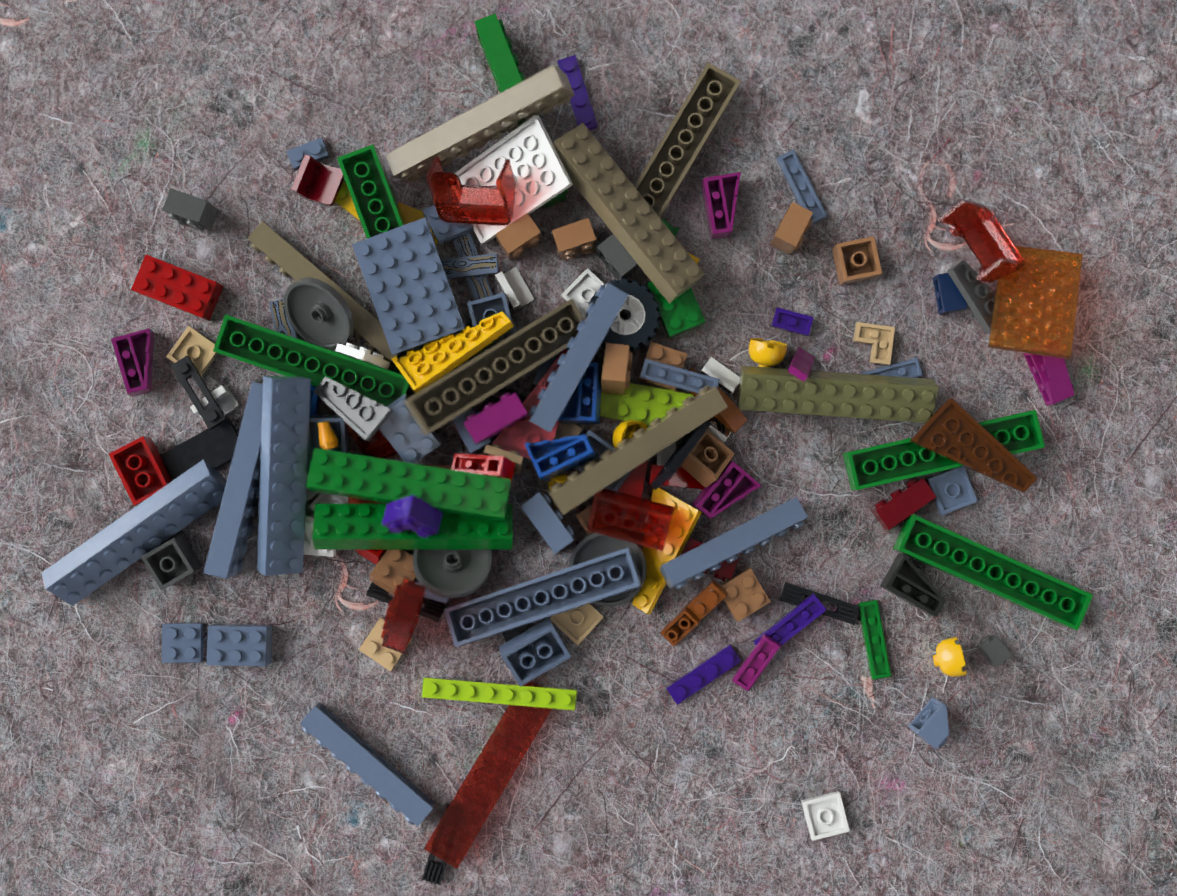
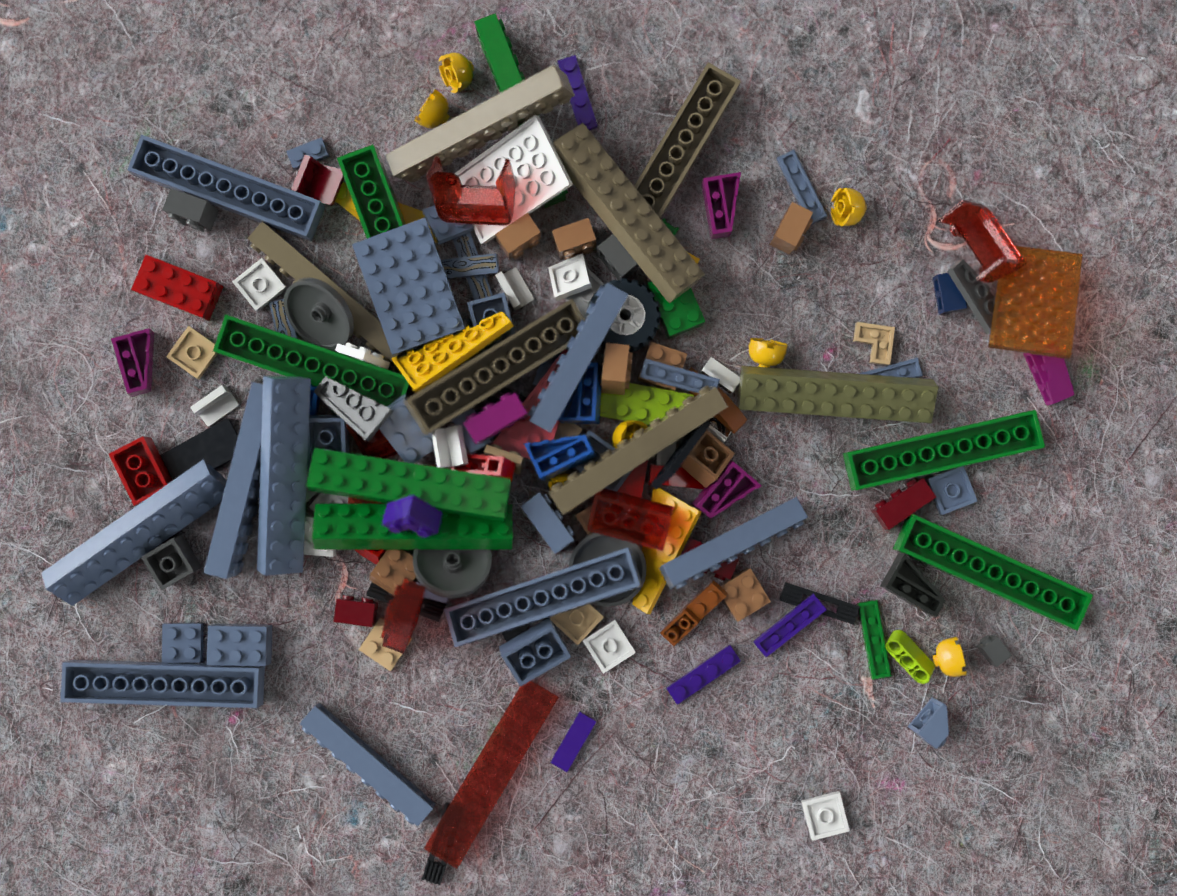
black container [171,356,228,431] -> none
light orange cone [317,421,339,450] -> none
lime plate [422,678,577,710] -> none
magenta tile [732,634,781,691] -> none
dark purple plate [771,307,814,337] -> none
magenta tile [788,347,815,381] -> none
medium nougat brick [832,236,882,285] -> none
reddish brown wing [909,398,1038,493] -> none
none -> sand blue brick [60,660,265,708]
none -> sand blue brick [127,135,325,242]
none -> white plate [232,258,287,312]
none -> dark red brick [333,595,378,627]
none -> yellow cylinder [414,89,450,129]
none -> white panel [432,425,468,468]
none -> yellow cylinder [439,53,474,93]
none -> white plate [548,253,592,301]
none -> dark purple tile [550,711,596,772]
none -> white plate [583,619,636,673]
none -> yellow cylinder [830,188,867,227]
none -> lime beam [886,630,935,684]

